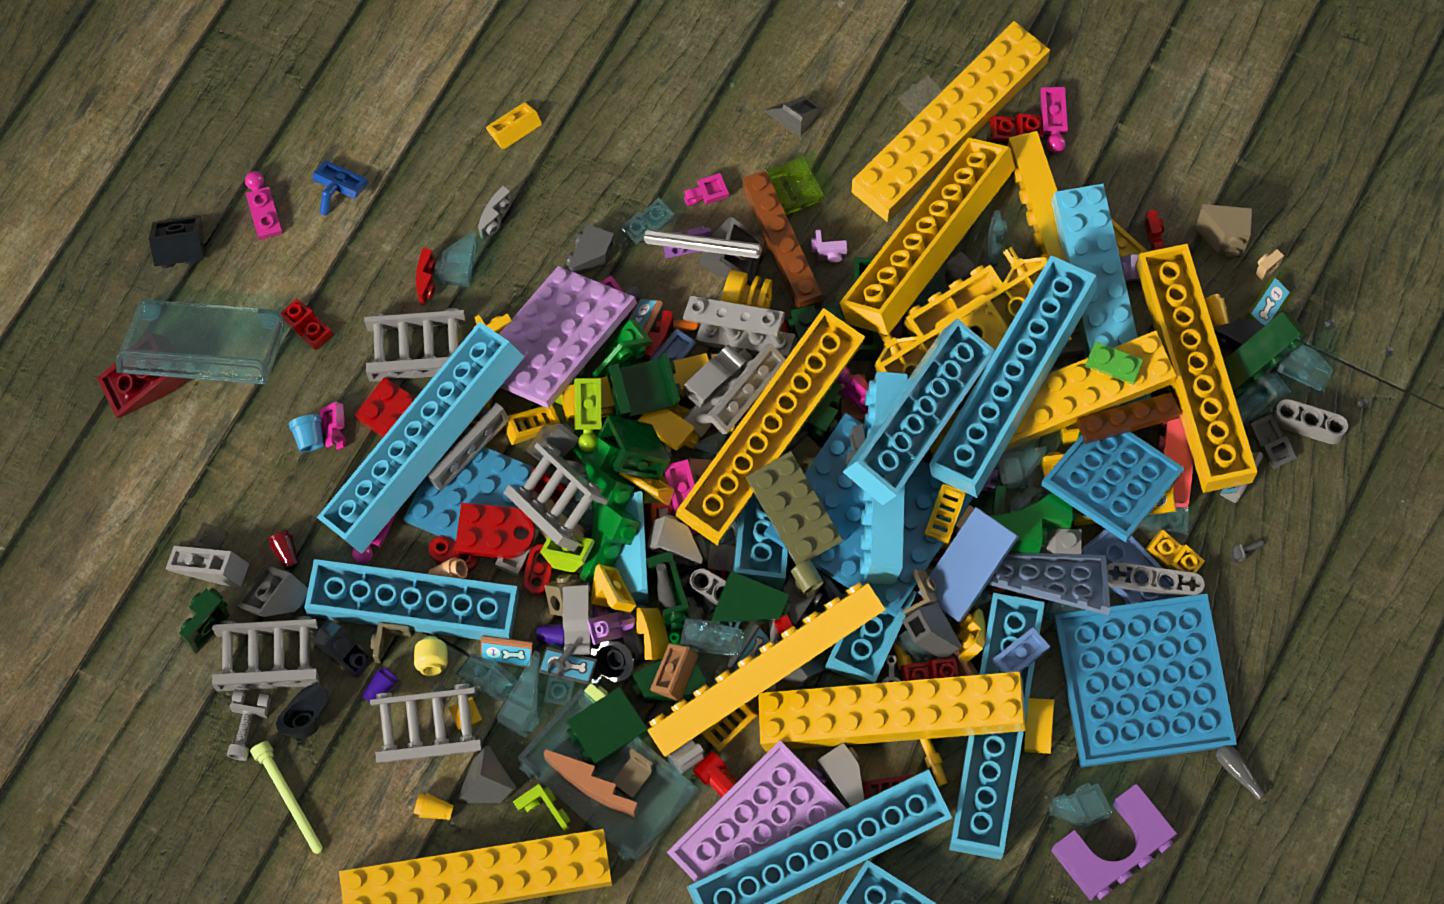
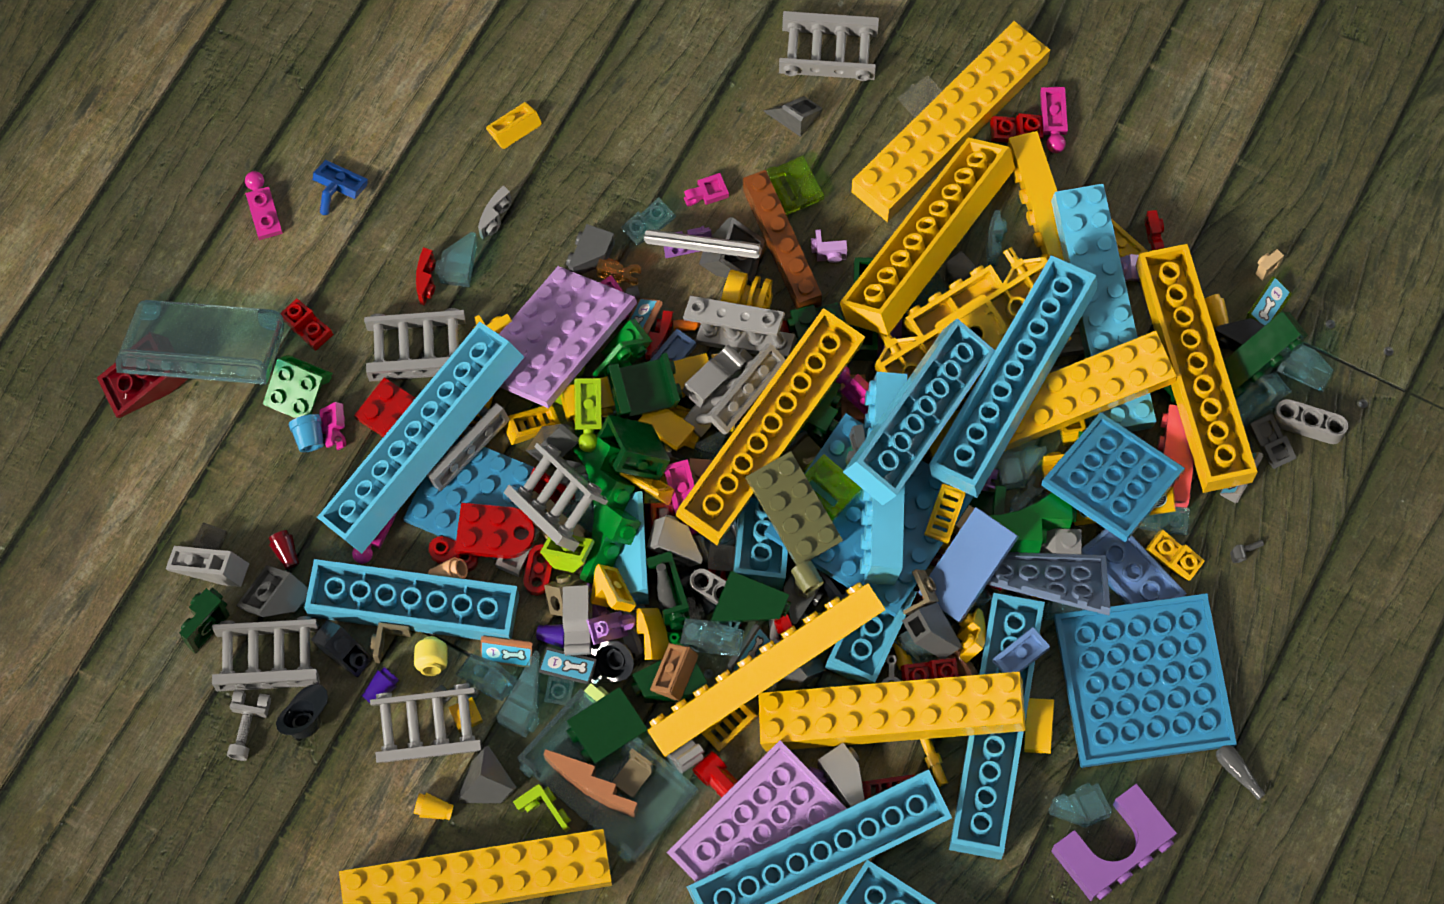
black slope [149,216,205,268] -> none
yellowish green piece [250,741,323,854] -> none
dark grey hand [548,643,575,679] -> none
reddish brown plate [1076,392,1181,444] -> none
bright green plate [1085,341,1143,385] -> none
light grey beam [1107,562,1205,597] -> none
dark tan slope [1195,204,1252,257] -> none
none -> bracket [263,355,333,418]
none -> clear orange plate [597,259,642,285]
none -> light grey fence [779,11,879,81]
none -> clear neon green plate [804,454,862,522]

